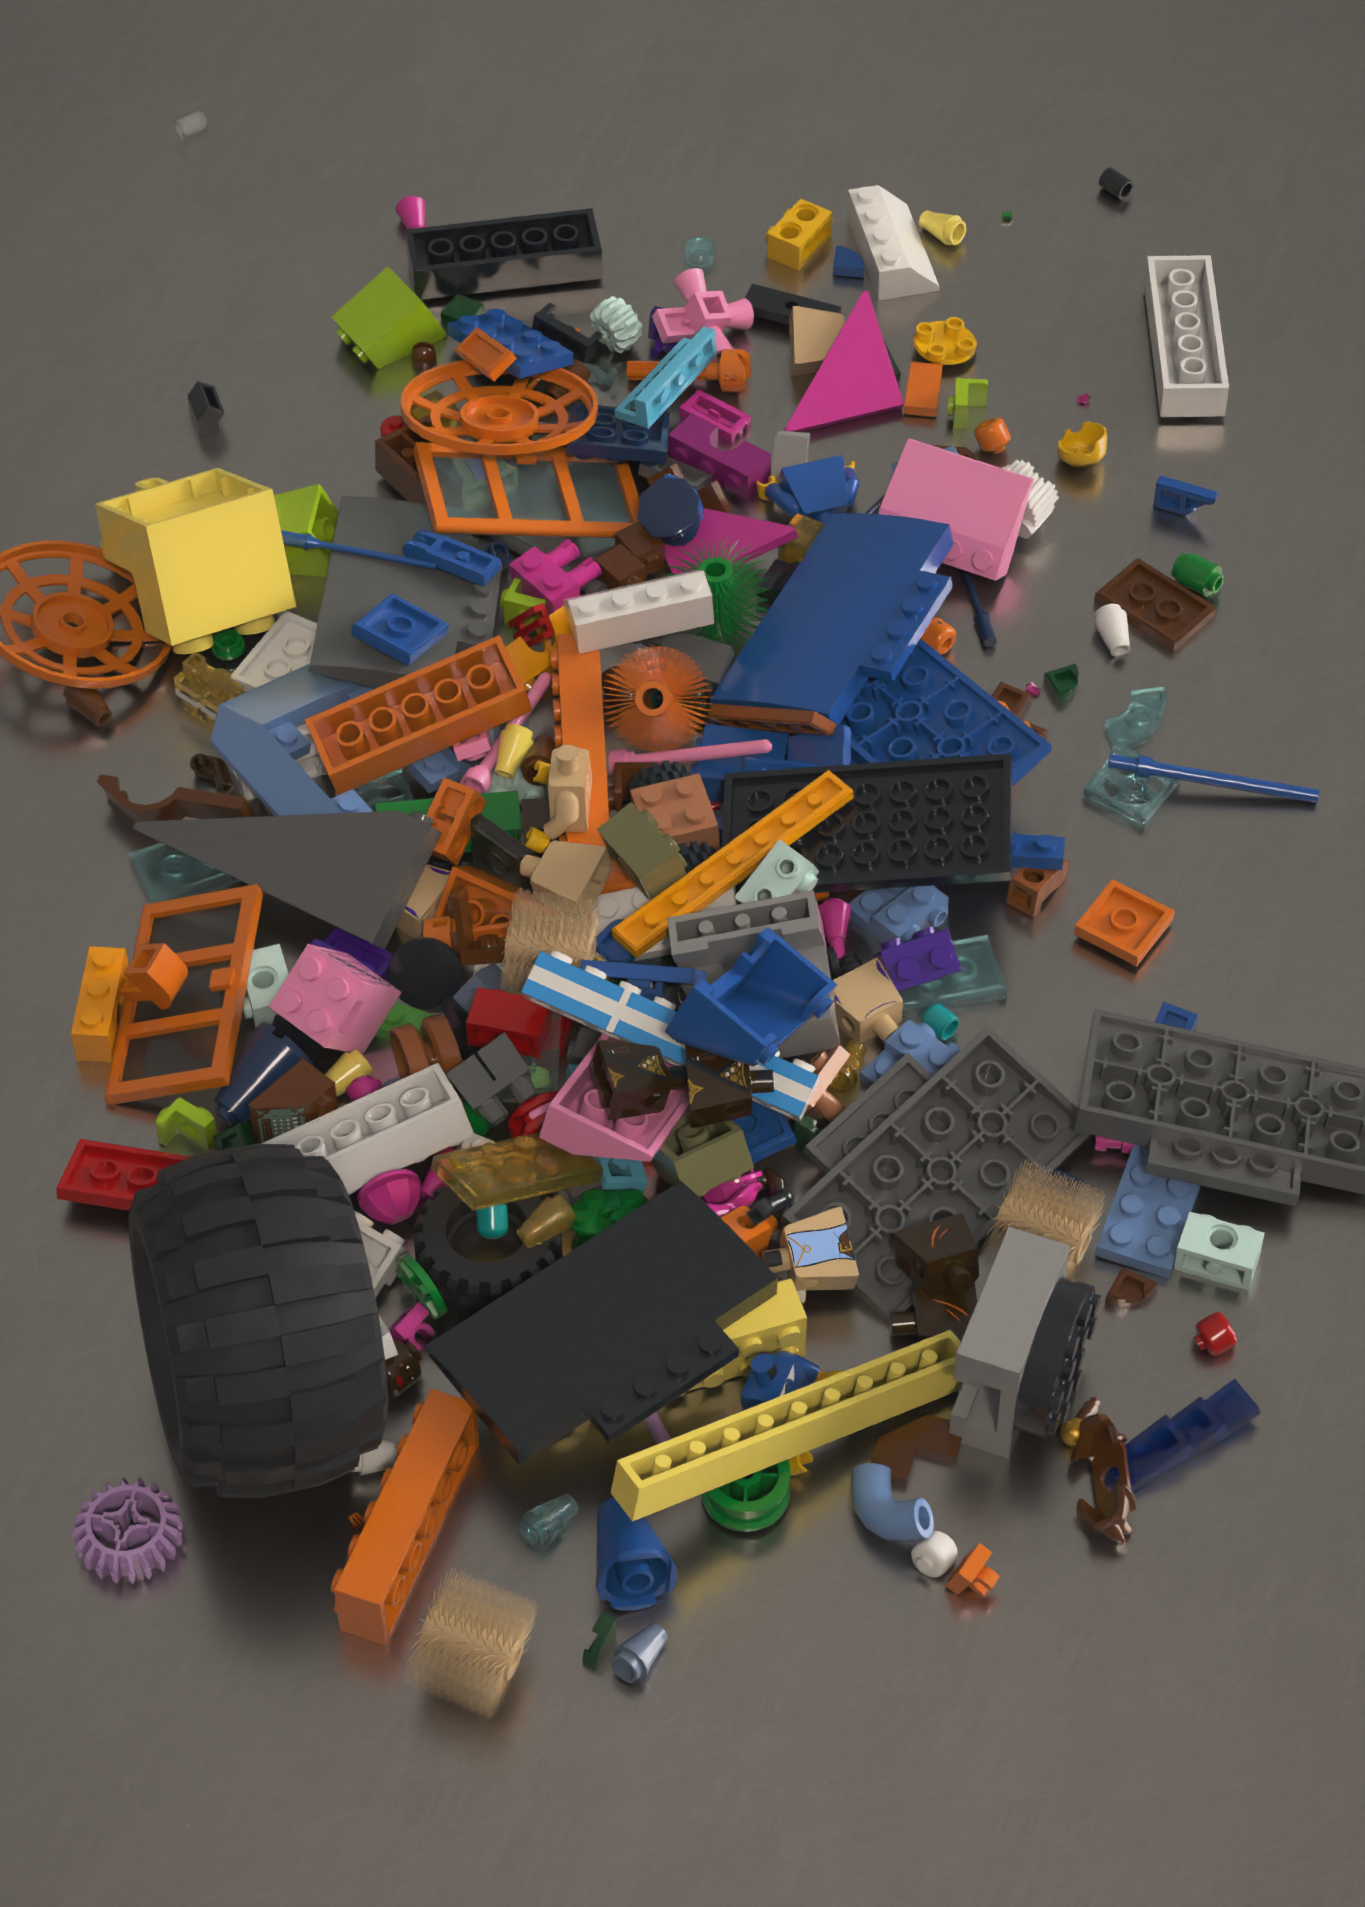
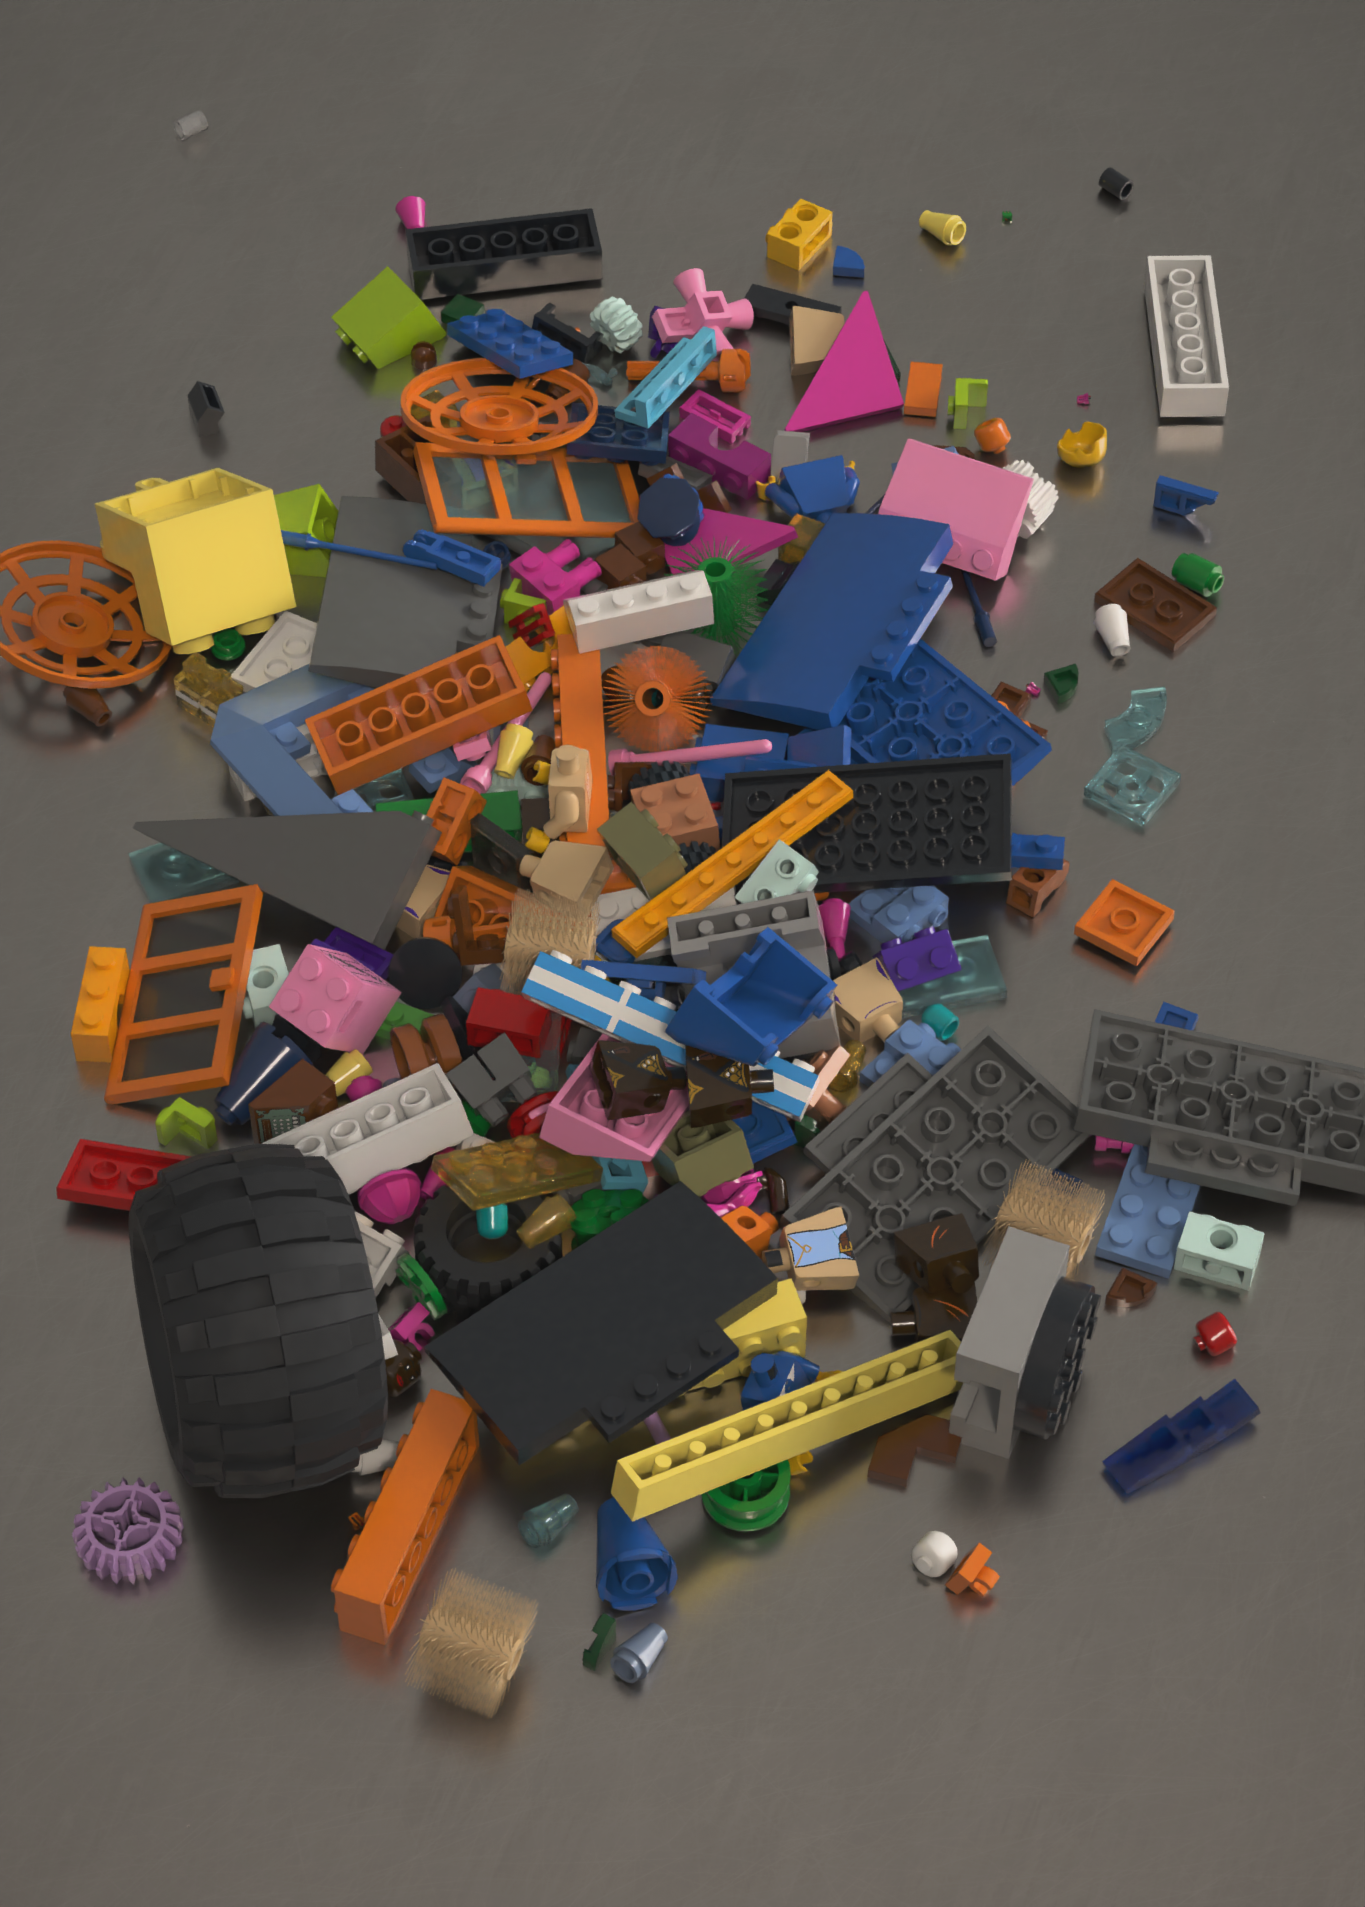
reddish brown piece [97,774,255,823] -> none
orange brick [119,943,188,1010] -> none
dark brown arm [190,753,235,794] -> none
dark green tile [213,1123,255,1150] -> none
blue plate [351,593,449,666] -> none
orange tile [455,327,517,381] -> none
clear light blue tile [684,237,716,267] -> none
dark orange tile [708,704,836,736] -> none
black arm [746,1189,793,1225] -> none
white slope [847,185,939,301] -> none
medium blue cylinder [851,1463,934,1542] -> none
yellow dish [913,317,977,365] -> none
orange piece [921,617,956,655] -> none
piece [1060,1397,1101,1447] -> none
reddish brown piece [1070,1414,1136,1545] -> none
blue bar [1108,754,1319,803] -> none

